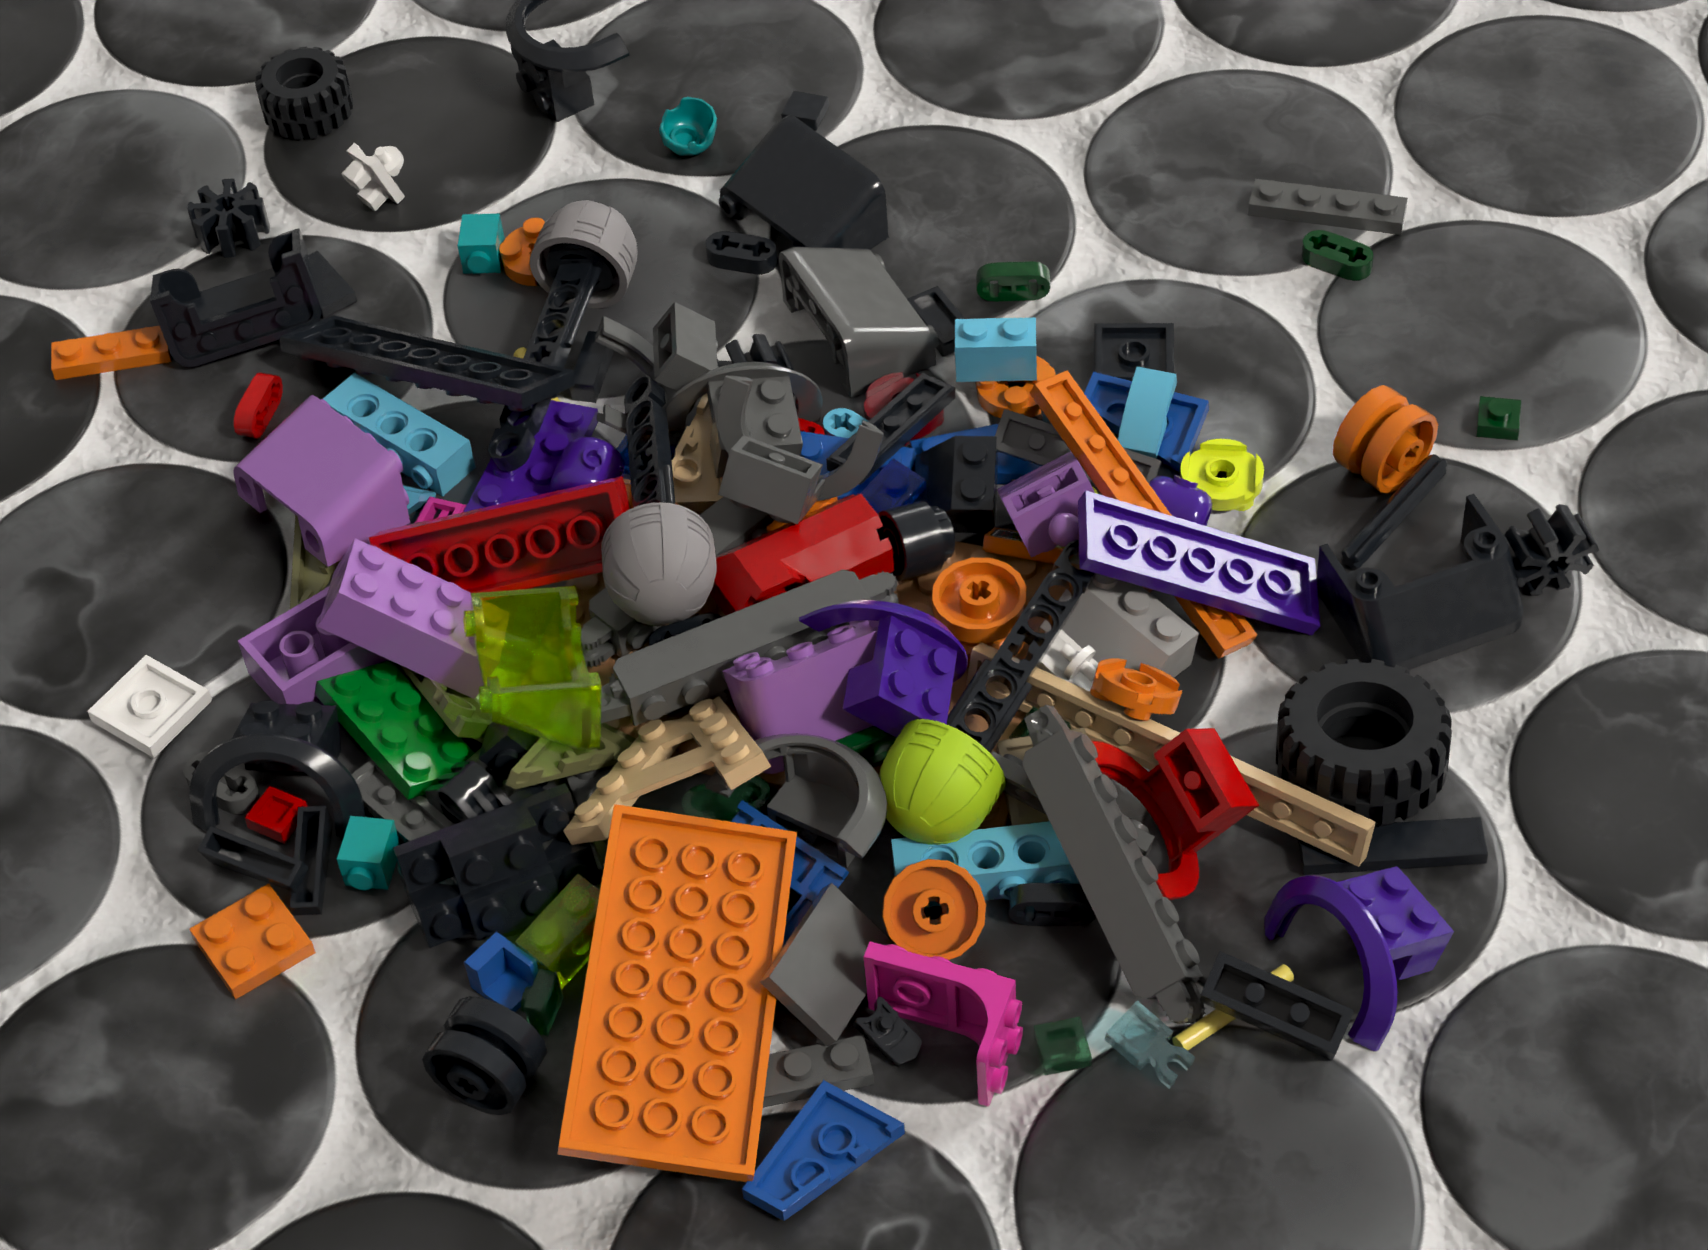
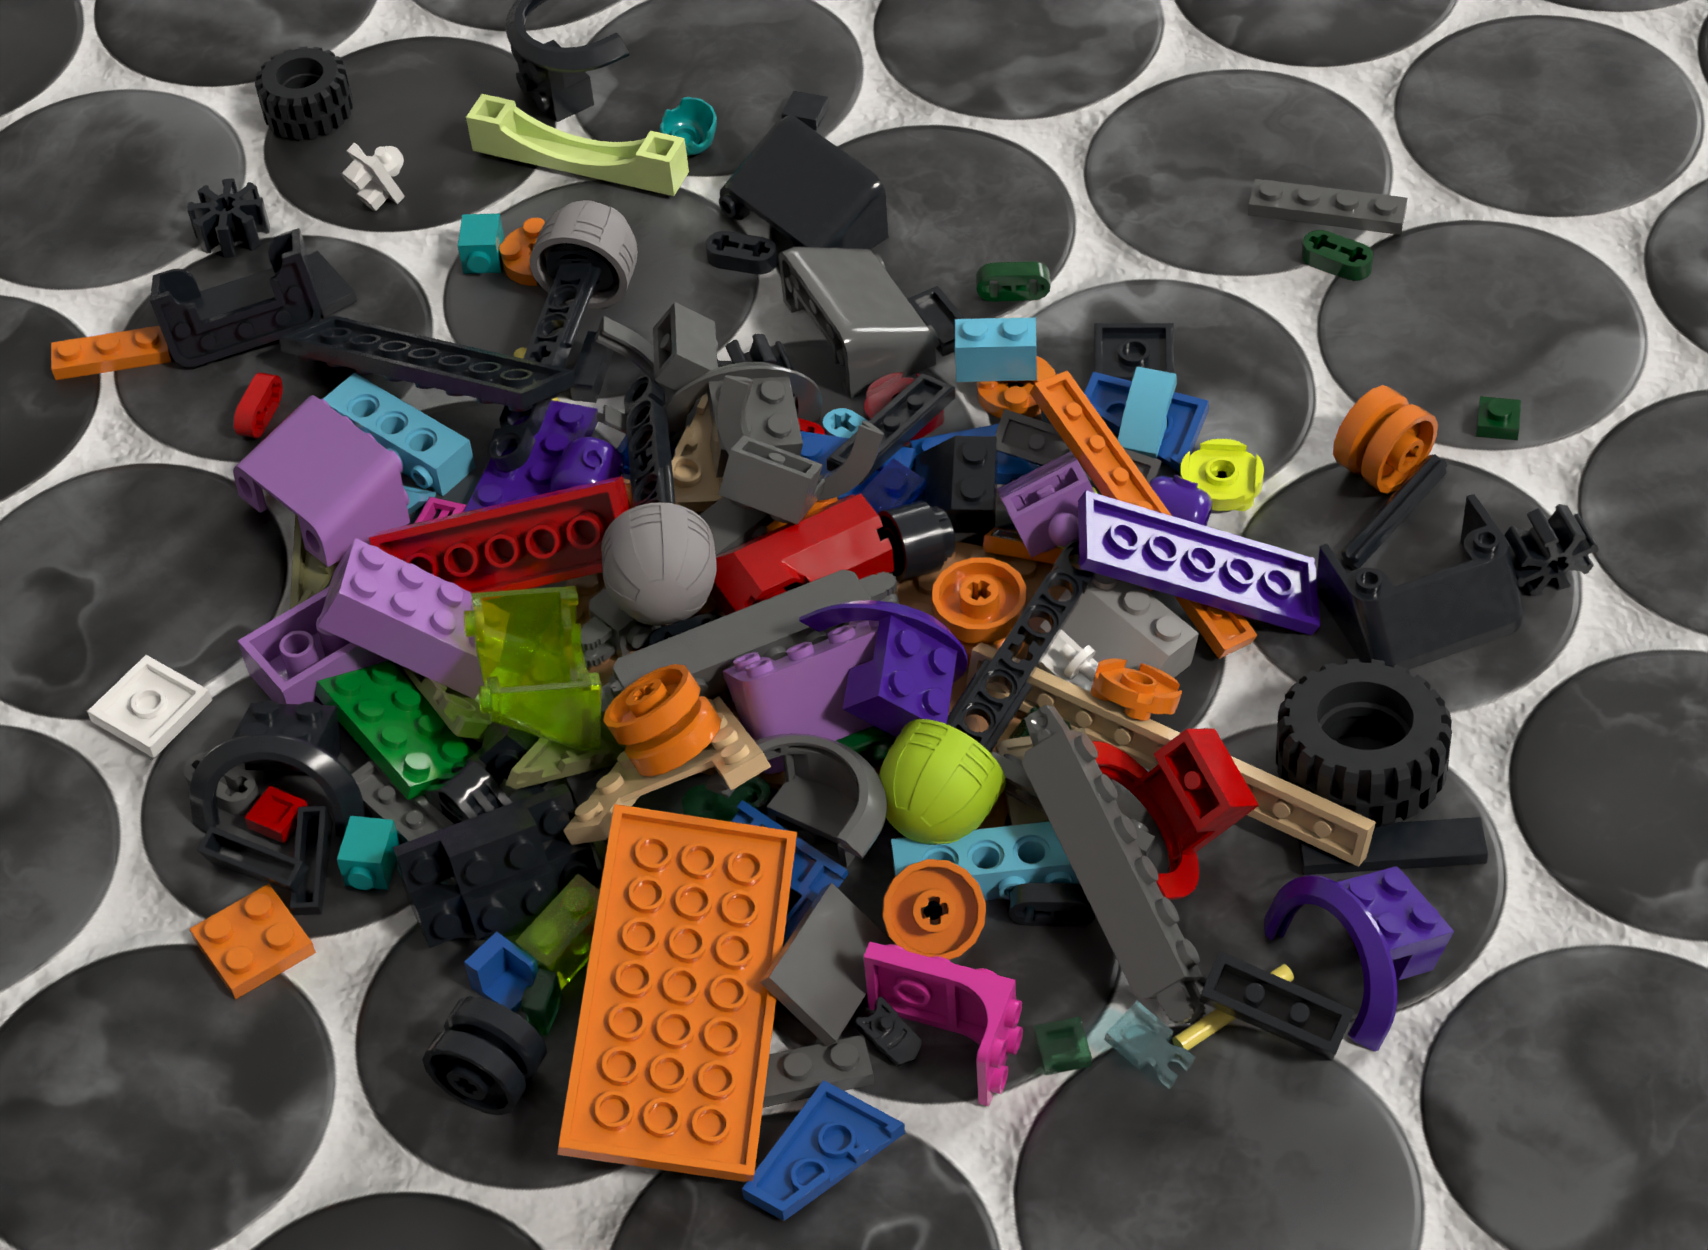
none -> yellowish green arch [466,94,689,196]
none -> orange wheel [603,664,722,777]

